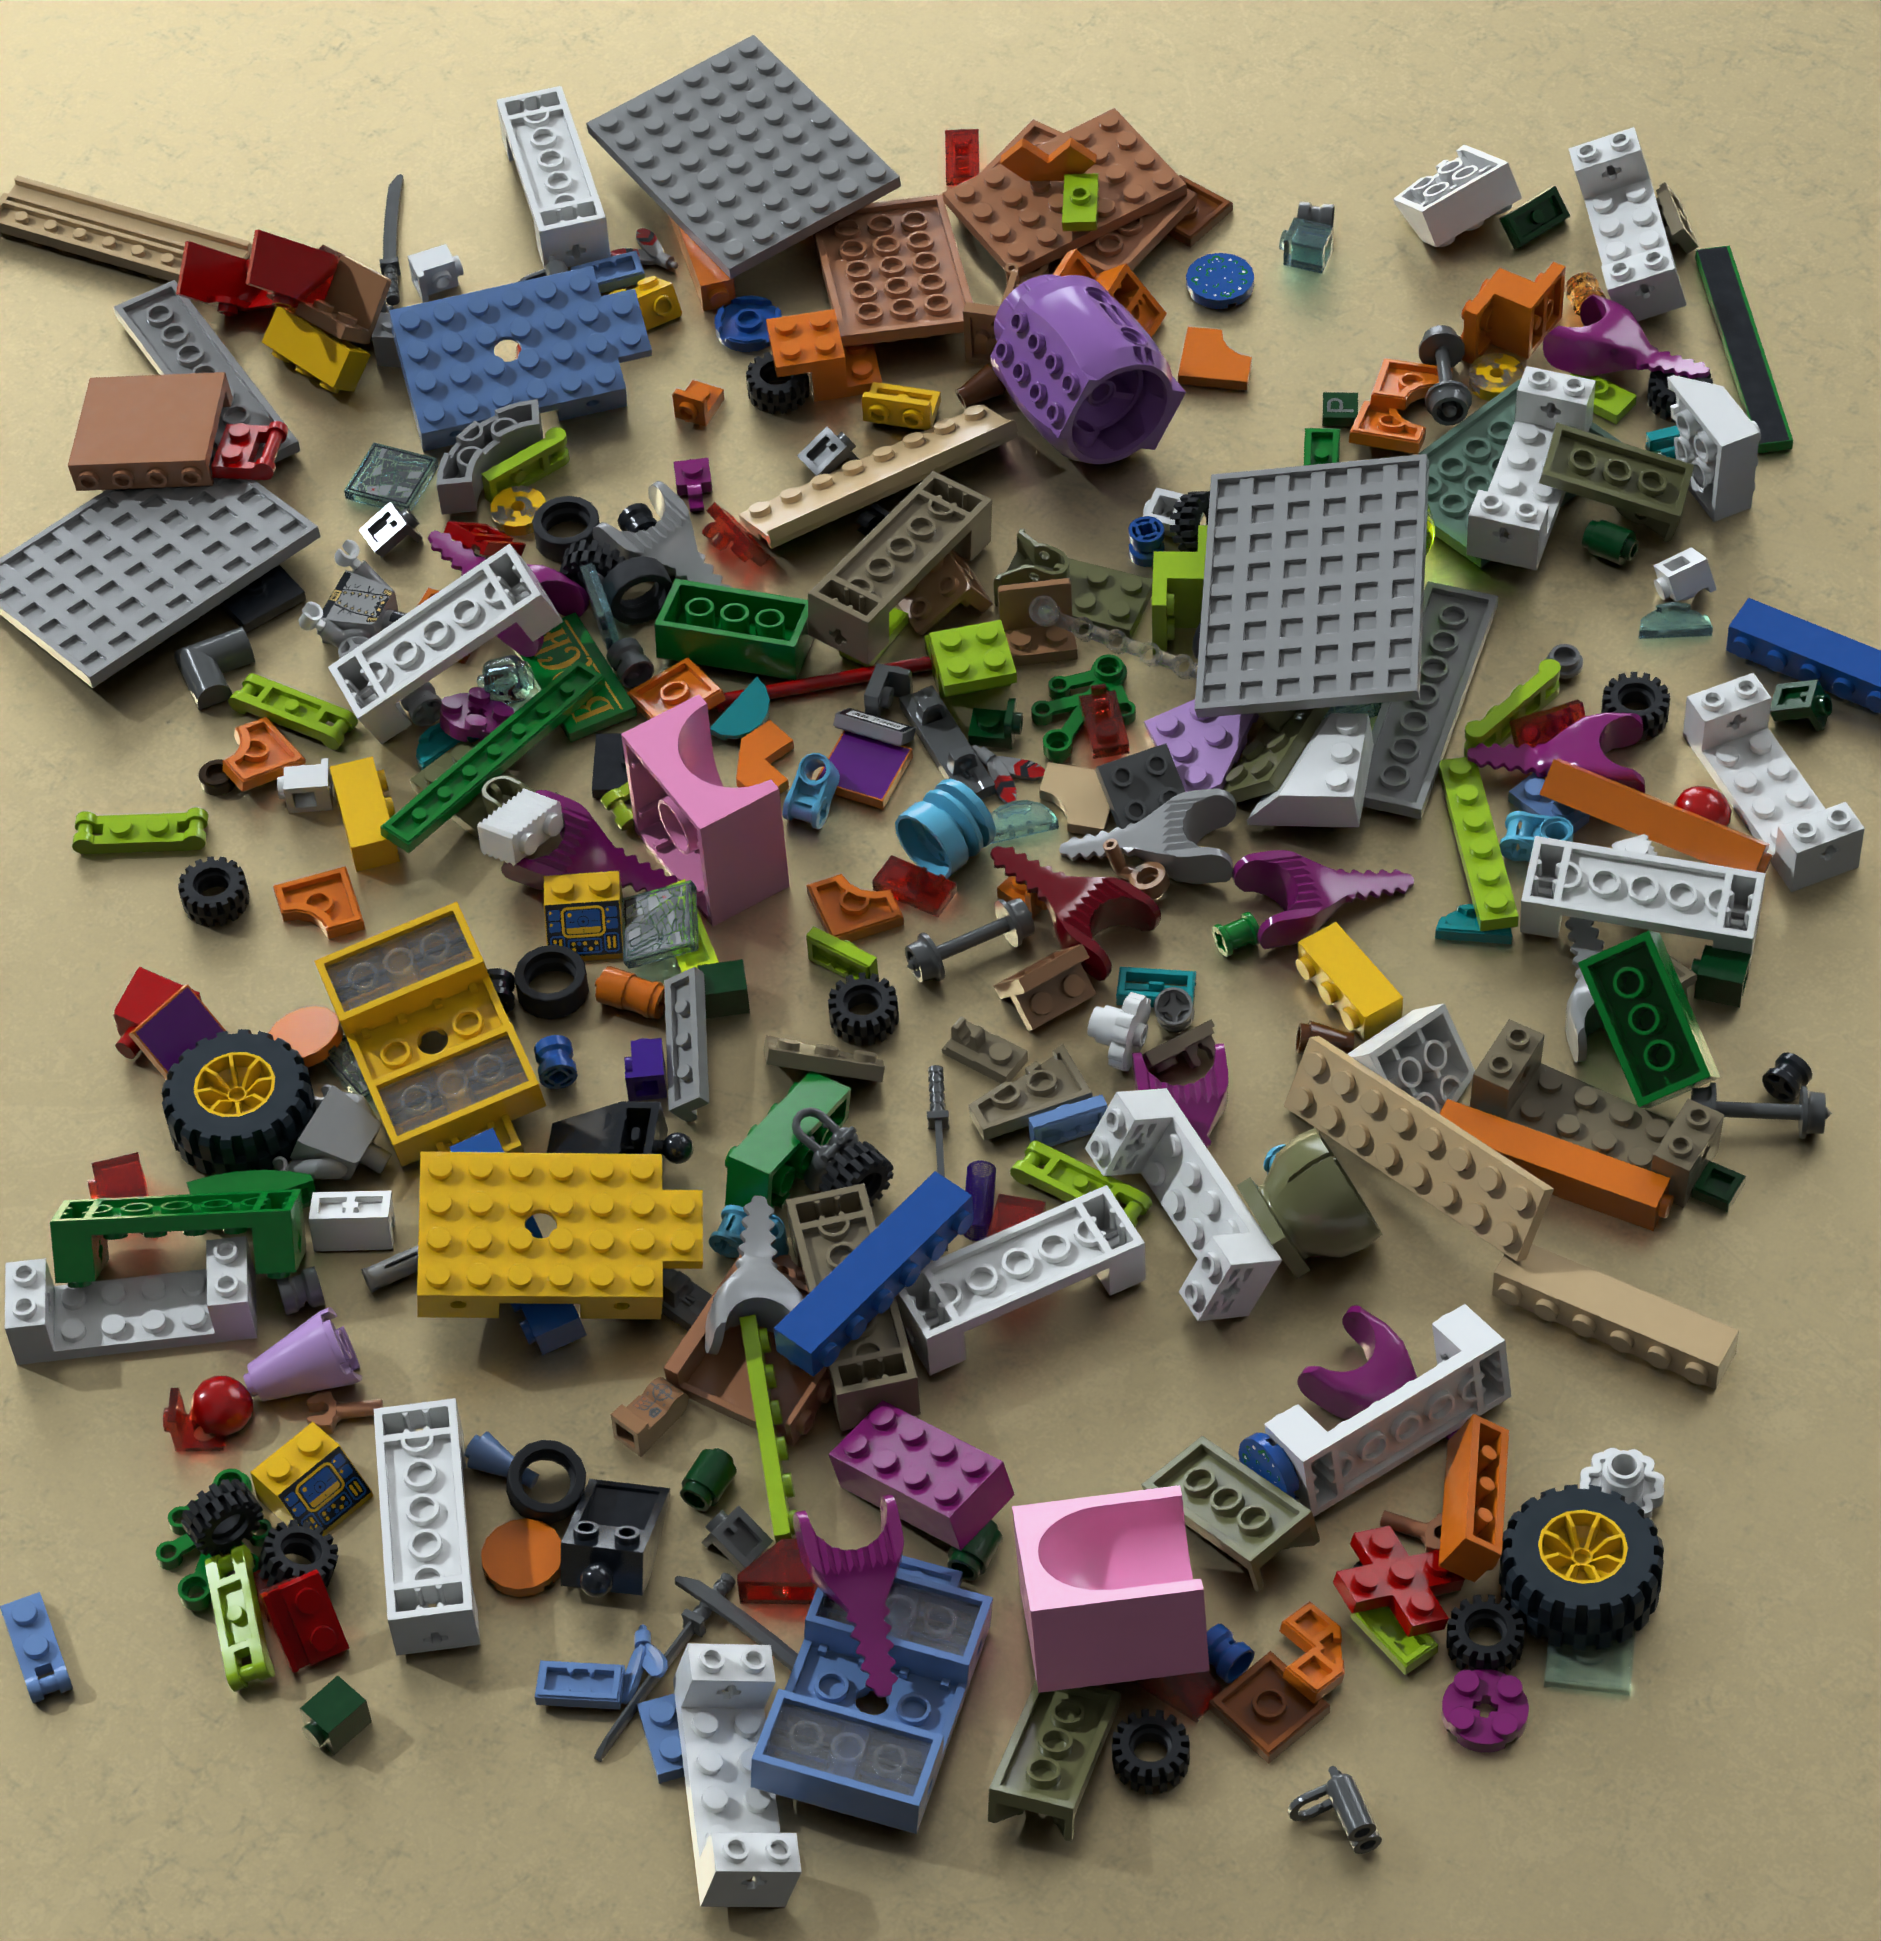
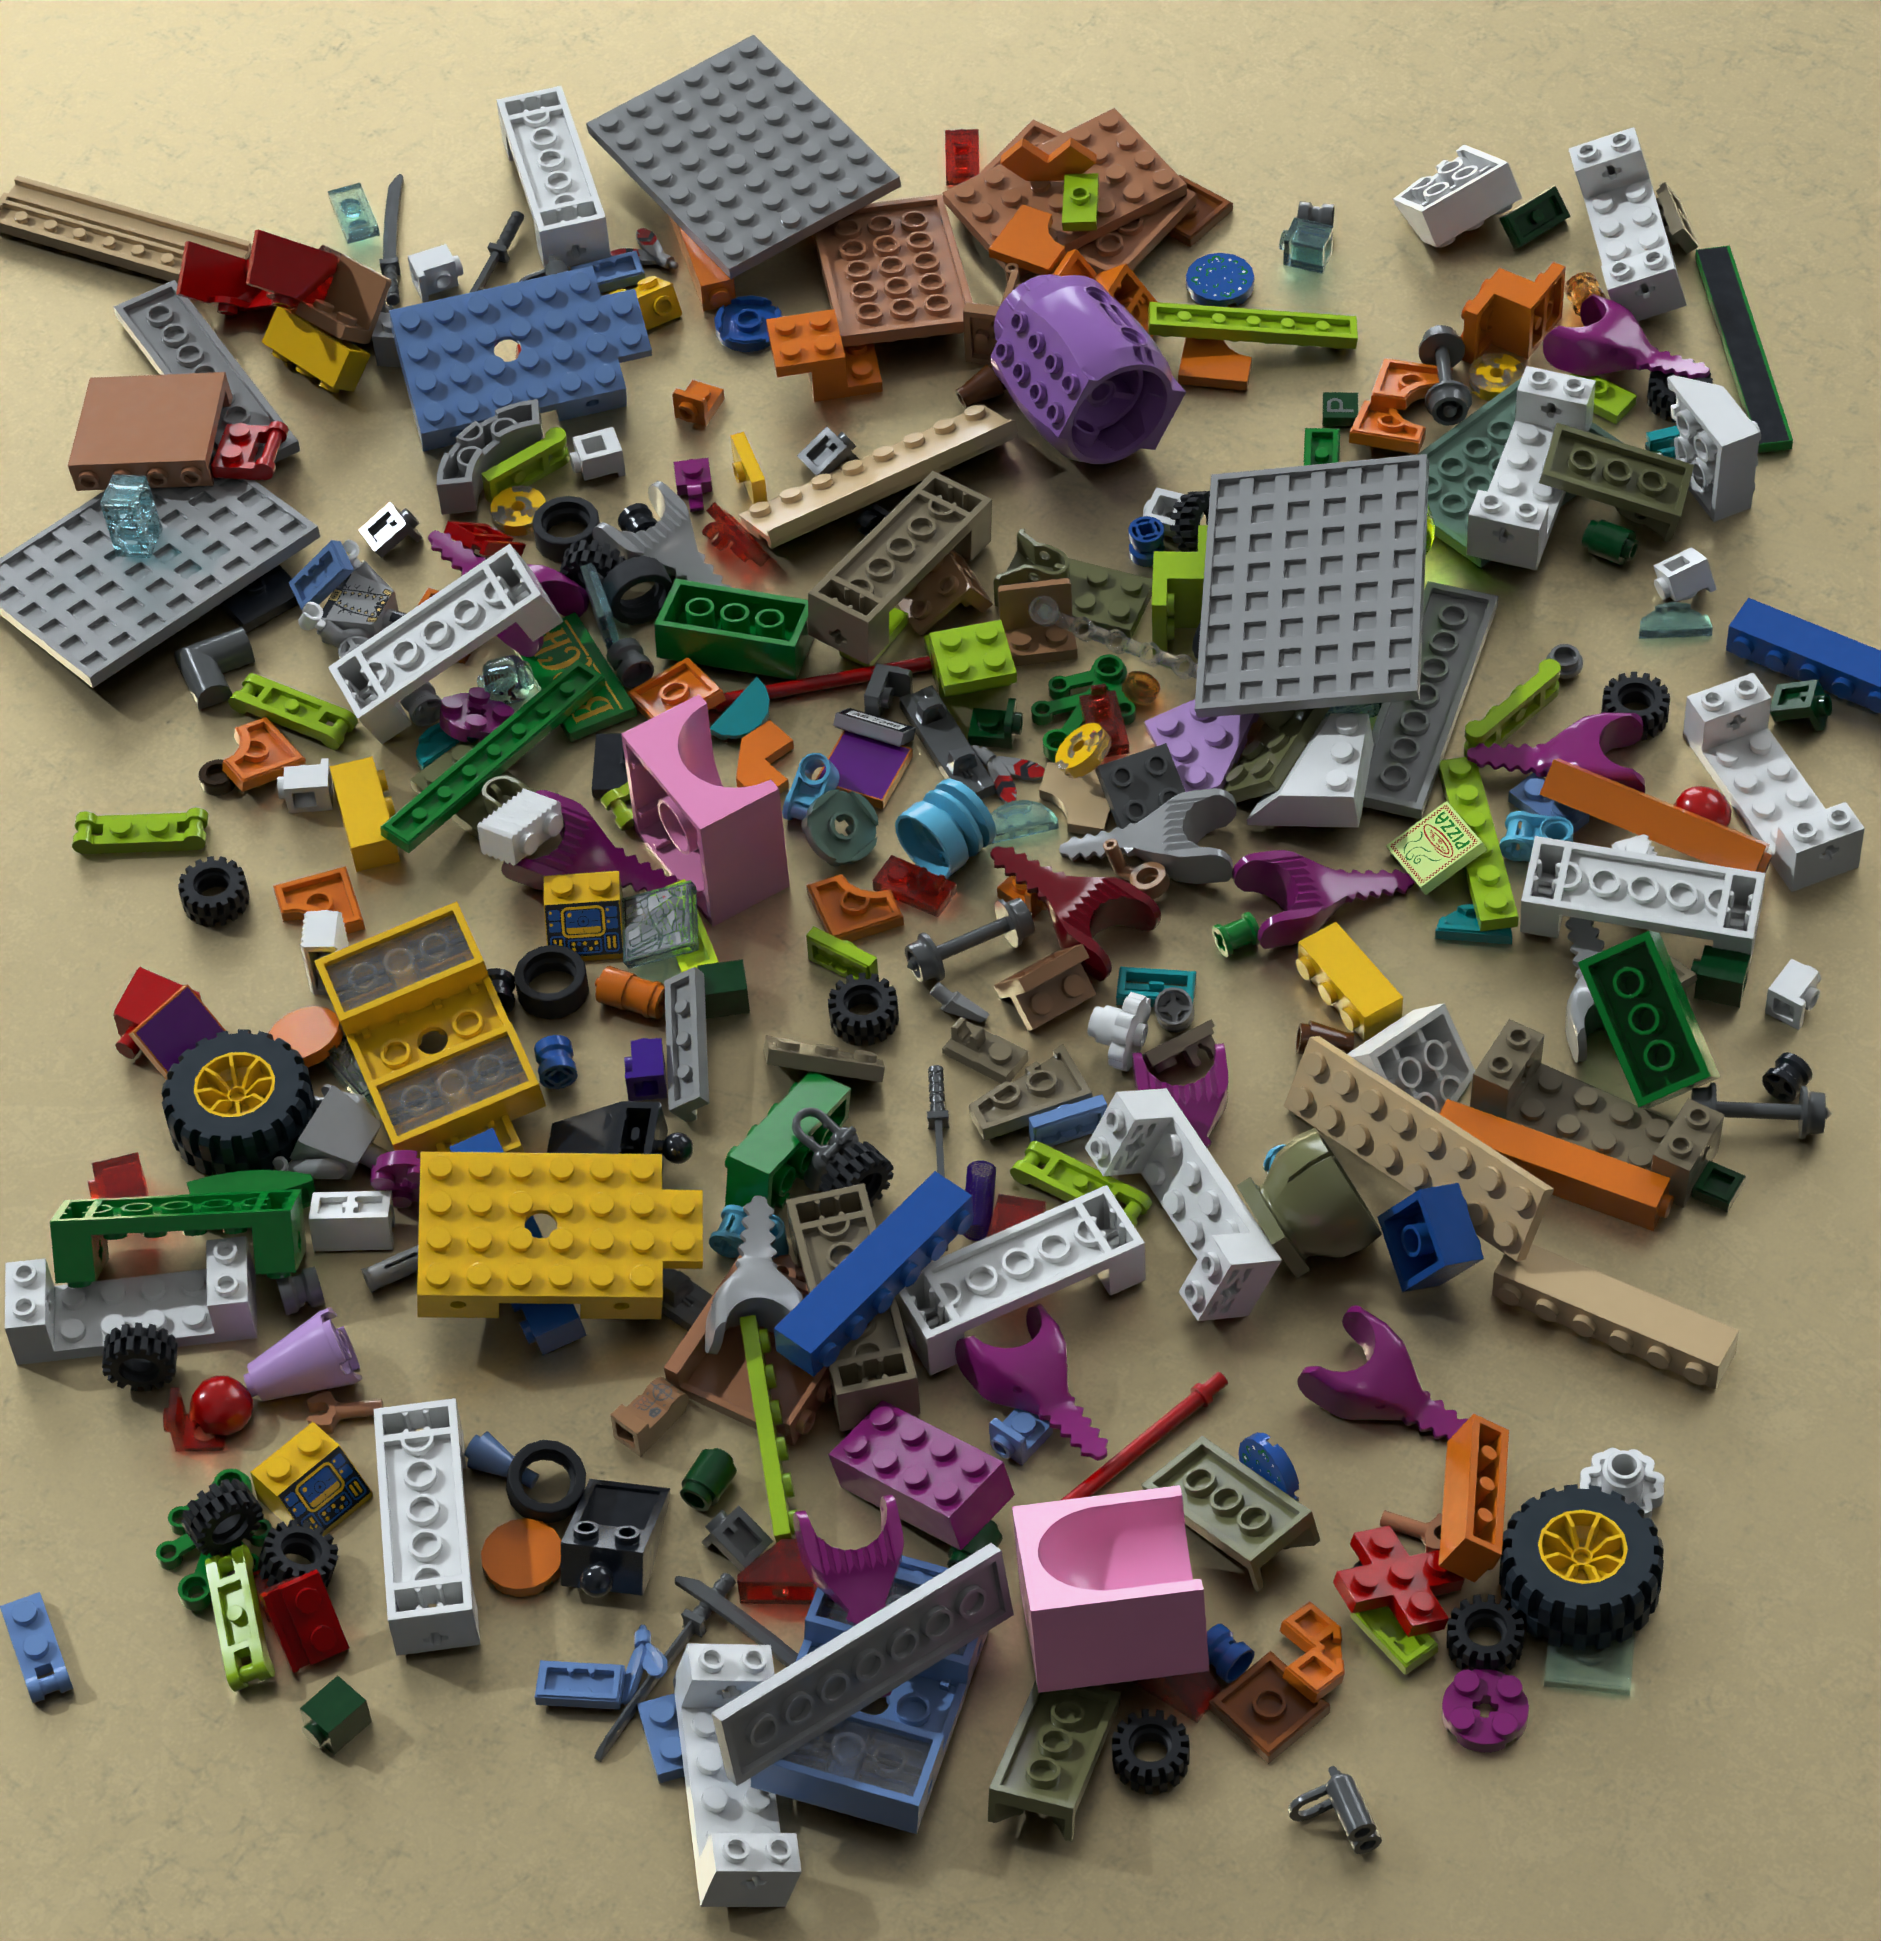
tile [344,443,439,512] -> none
black tyre [746,352,810,414] -> none
yellow bracket [862,382,941,430] -> none
white plate [1264,1304,1512,1517] -> none
clear red plate [1509,699,1585,748] -> none
none -> clear light blue brick [100,475,163,558]
none -> black tyre [102,1323,178,1391]
none -> medium blue plate [289,540,354,610]
none -> white brick [300,910,349,995]
none -> clear light blue plate [328,183,380,244]
none -> magenta plate [370,1150,420,1208]
none -> dark grey sword [469,211,524,293]
none -> white brick [569,427,626,481]
none -> light grey plate [712,1543,1014,1786]
none -> yellow plate [730,432,767,504]
none -> sand green plate [801,789,879,867]
none -> light grey bar [929,982,989,1022]
none -> magenta animal [955,1304,1108,1461]
none -> orange tile [988,204,1066,275]
none -> medium blue bracket [989,1408,1053,1465]
none -> yellow piece [1055,723,1111,779]
none -> red bar [1061,1372,1228,1500]
none -> clear orange tile [1122,671,1160,705]
none -> lime plate [1148,302,1358,349]
none -> blue brick [1377,1183,1484,1292]
none -> yellowish green tile [1386,801,1487,895]
none -> white brick [1765,959,1821,1030]

